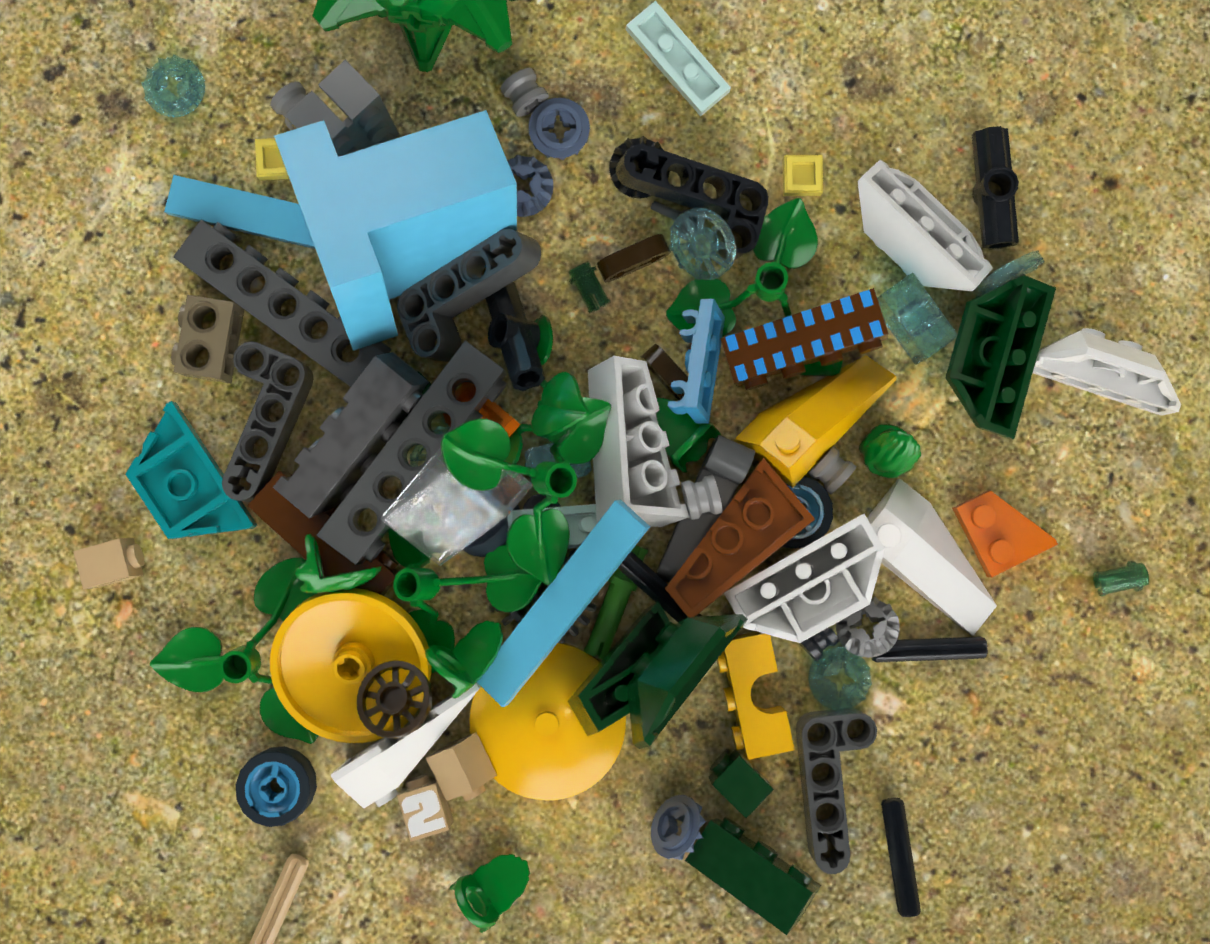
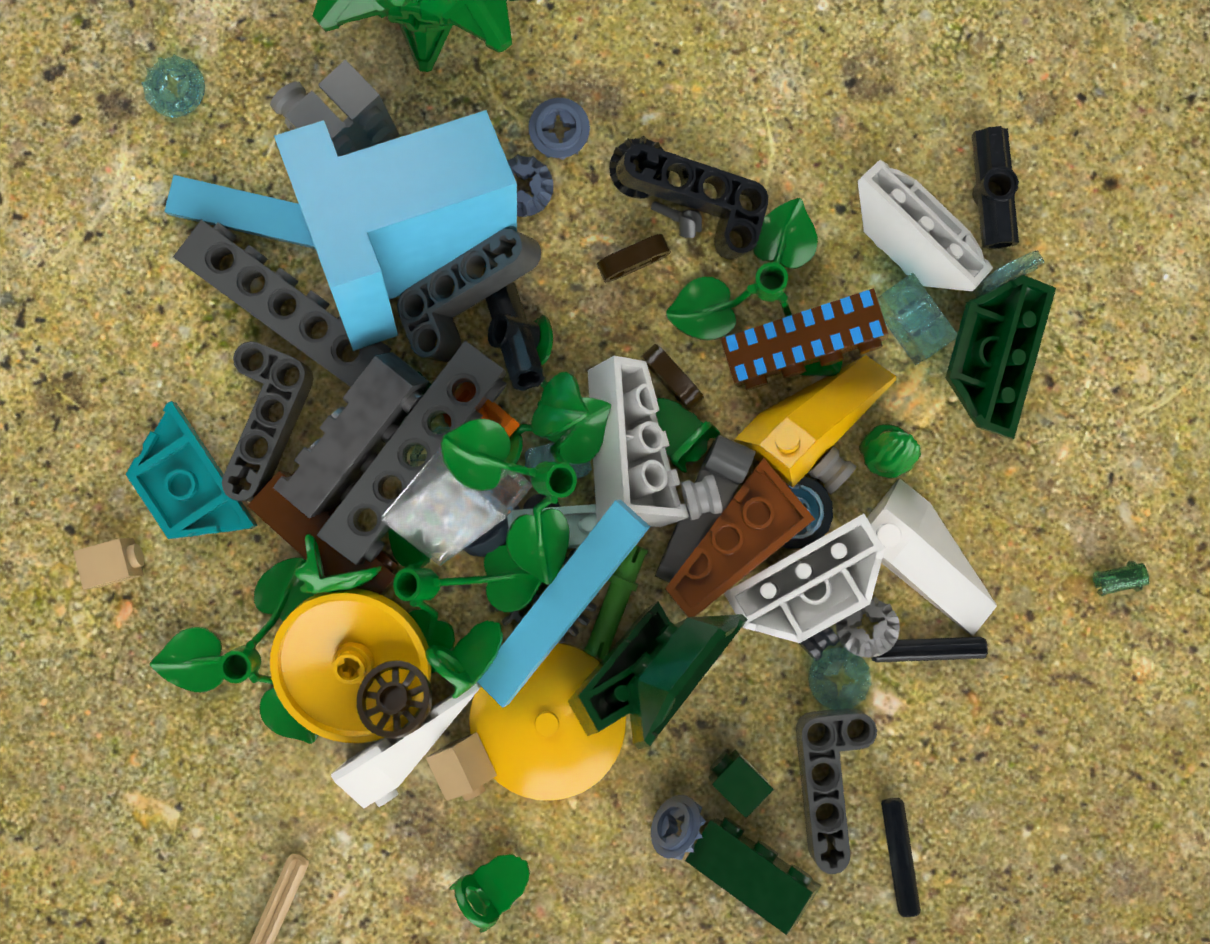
dark tan brick [171,295,245,384] -> none
wheel [235,746,317,827] -> none
light yellow tile [255,138,289,181] -> none
brick [397,774,454,842] -> none
light grey wheel [500,68,549,117] -> none
clear green pin [568,261,611,314] -> none
black axle [618,551,702,622] -> none
light aqua plate [626,0,731,117] -> none
dark azure plate [667,299,725,424] -> none
clear light blue wheel [669,208,736,280] -> none
yellow arch [717,631,795,760] -> none
light yellow tile [782,155,823,196] -> none
orange wing [952,491,1058,578] -> none
white wedge [1033,328,1181,416] -> none

